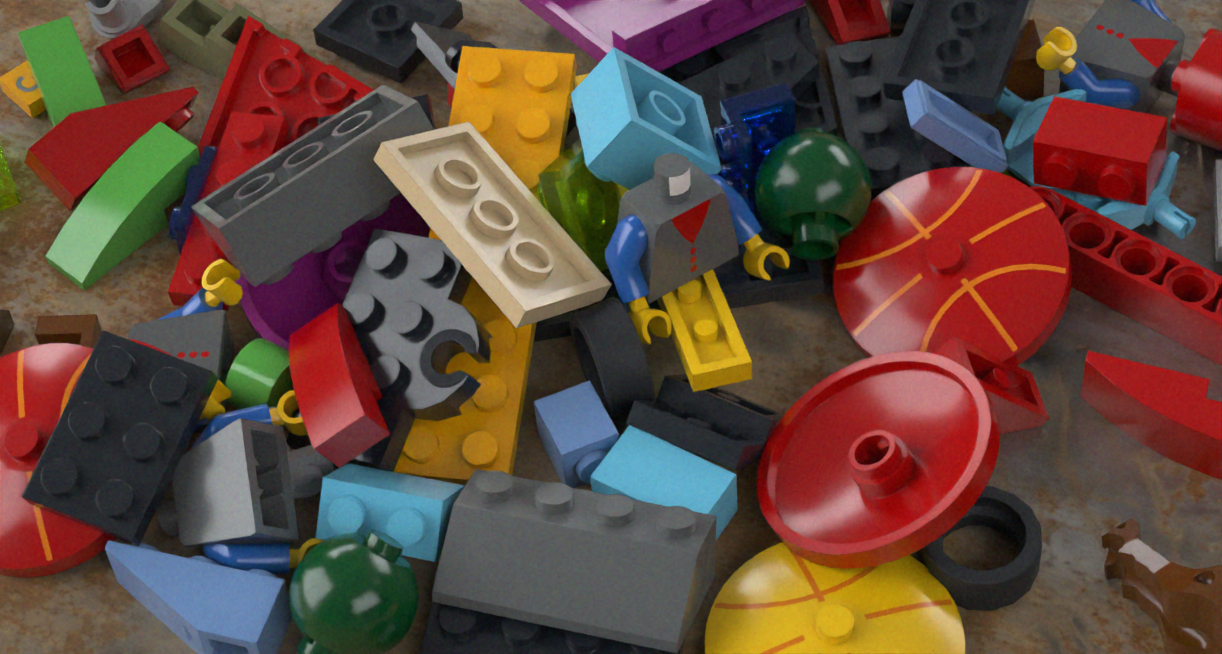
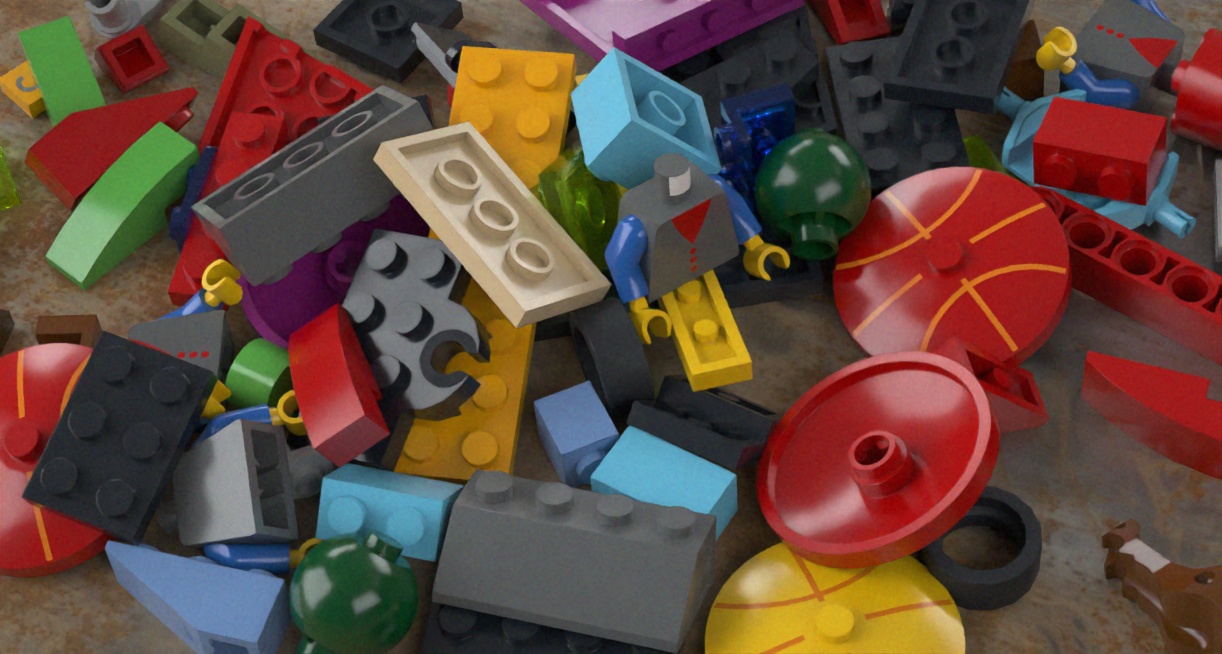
medium blue tile [902,79,1008,173] -> none

